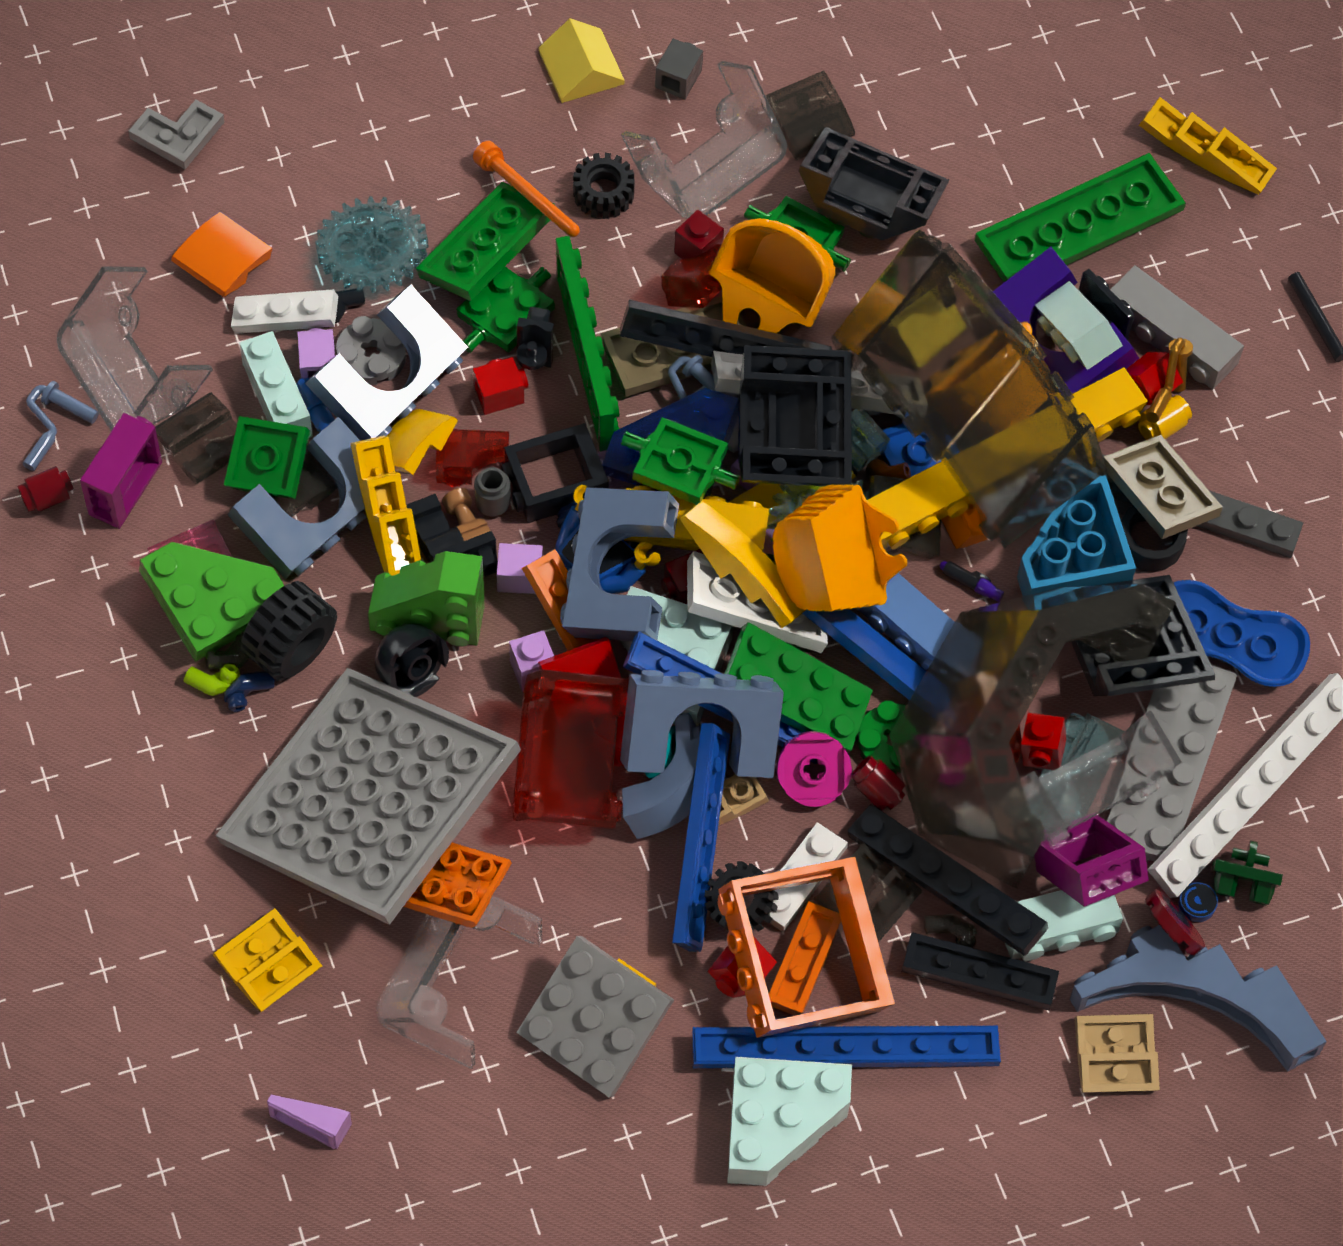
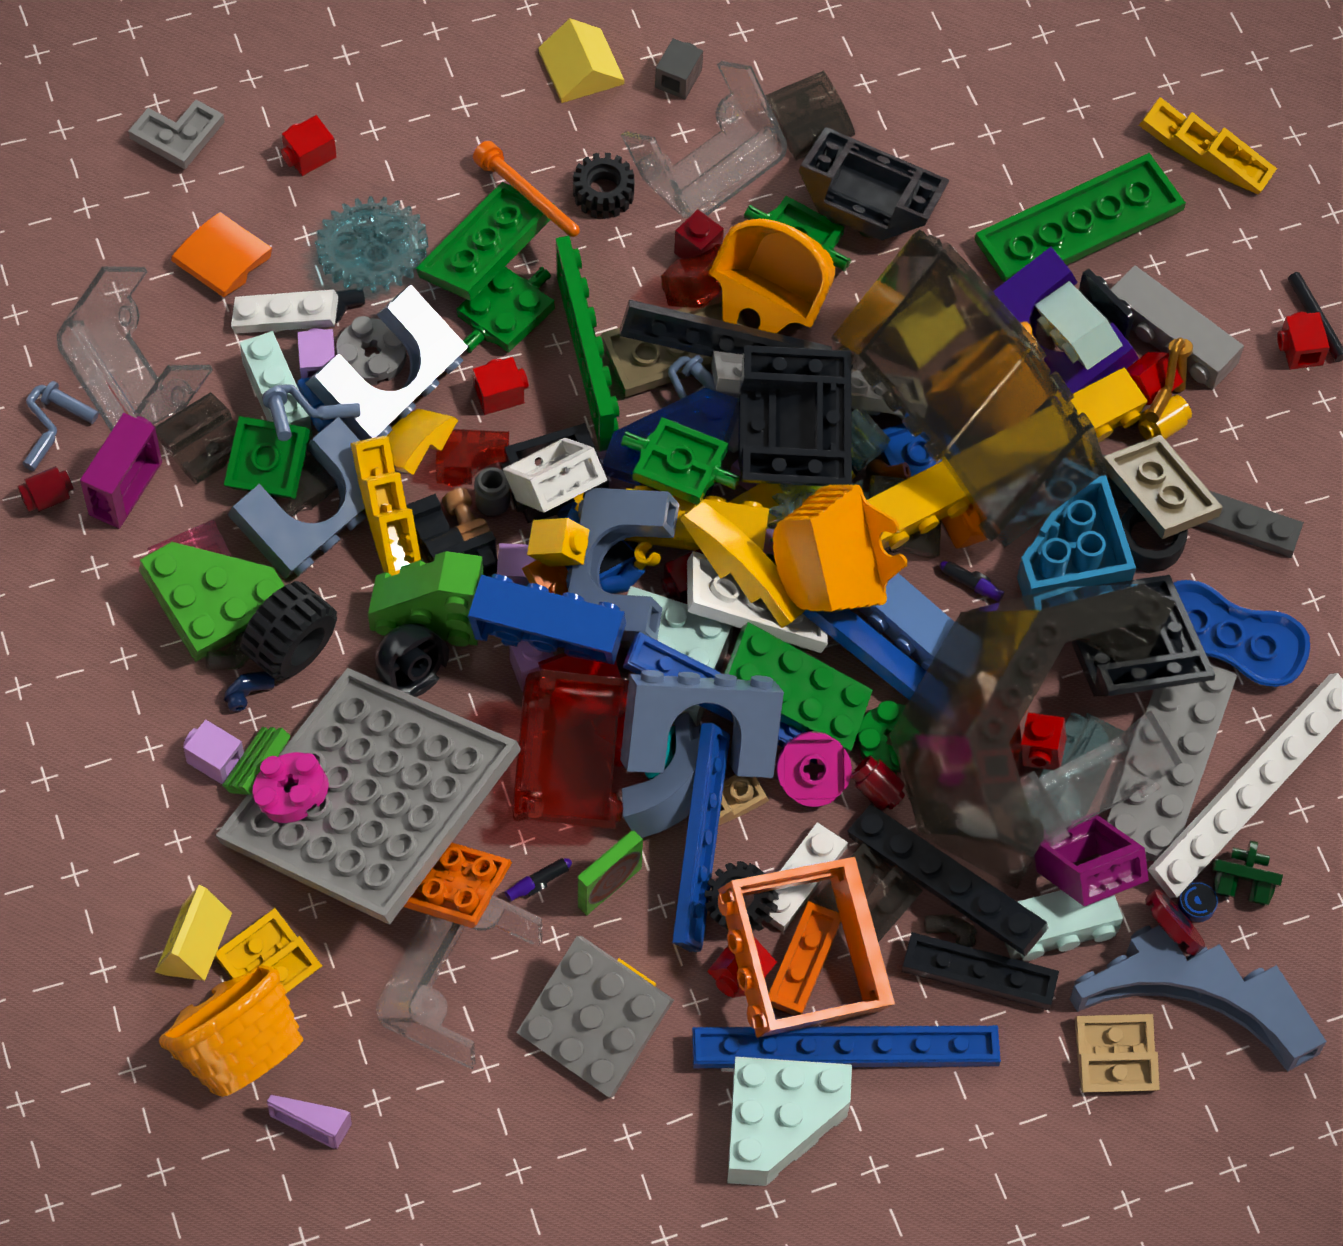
lime arm [184,664,240,696] -> none
black hips [517,307,554,370] -> none
none -> light yellow slope [155,885,232,981]
none -> light orange piece [159,965,304,1097]
none -> lavender brick [183,719,244,784]
none -> bright green tile [222,727,290,795]
none -> dark pink plate [252,752,329,823]
none -> sand blue piece [262,384,361,441]
none -> red brick [281,115,337,176]
none -> blue wedge [468,574,626,664]
none -> white window [503,438,607,512]
none -> piece [505,858,572,902]
none -> yellow brick [527,518,590,567]
none -> bright green tile [578,830,643,916]
none -> red brick [1277,312,1330,370]

